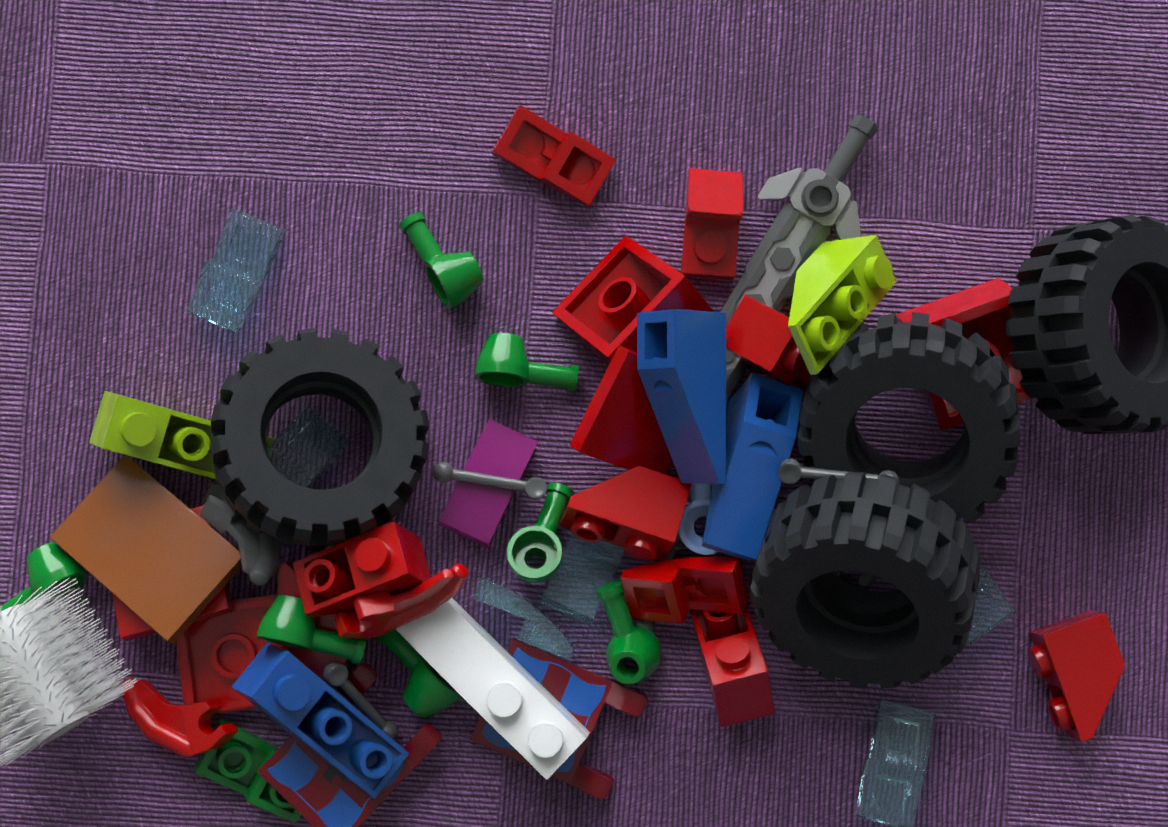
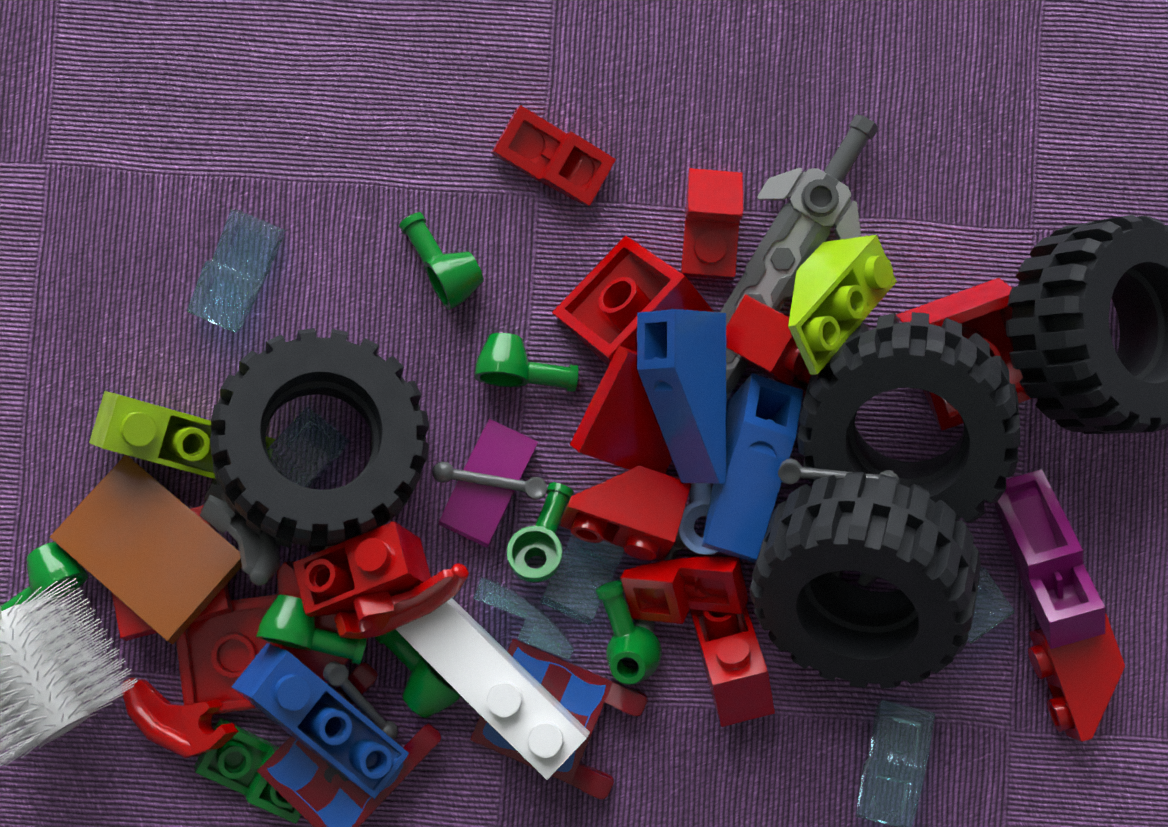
none -> magenta slope [994,469,1105,649]

